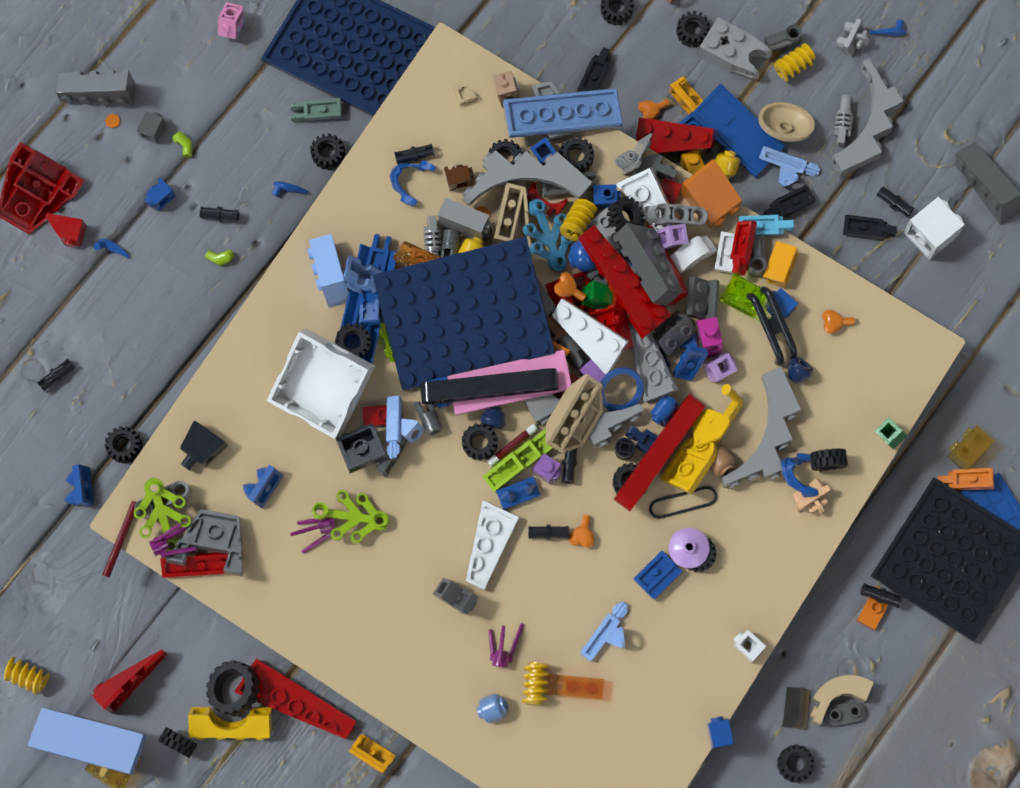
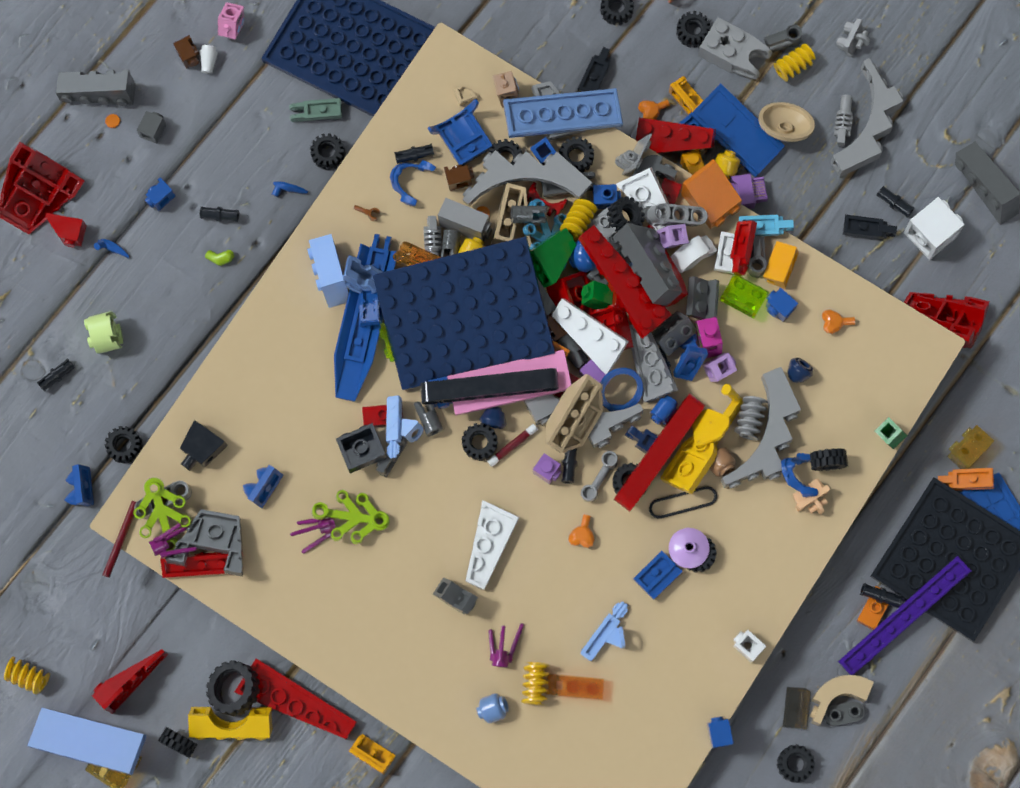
lime arm [173,132,192,158] -> none
white tile [267,328,375,439] -> none
black tyre [335,323,371,358] -> none
lime slope [482,428,554,492] -> none
blue tile [496,477,541,510] -> none
black pin [528,524,569,540] -> none
orange rock [554,272,586,301] -> none
black wheel [615,438,635,461] -> none
black piece [746,286,798,366] -> none
light blue piece [759,146,821,186] -> none
black hinge [763,185,816,218] -> none
blue bar [870,20,906,36] -> none
none -> yellowish green brick [84,311,123,354]
none -> reddish brown brick [173,35,199,69]
none -> white cone [200,45,218,74]
none -> dark orange hand [354,205,380,221]
none -> blue piece [428,99,492,165]
none -> dark grey hinge [511,206,548,223]
none -> green slope [530,228,576,288]
none -> light grey bar [581,451,618,502]
none -> medium lavender piece [730,174,768,209]
none -> light grey piece [734,396,768,441]
none -> dark purple tile [838,556,971,675]
none -> red wedge [903,292,990,348]

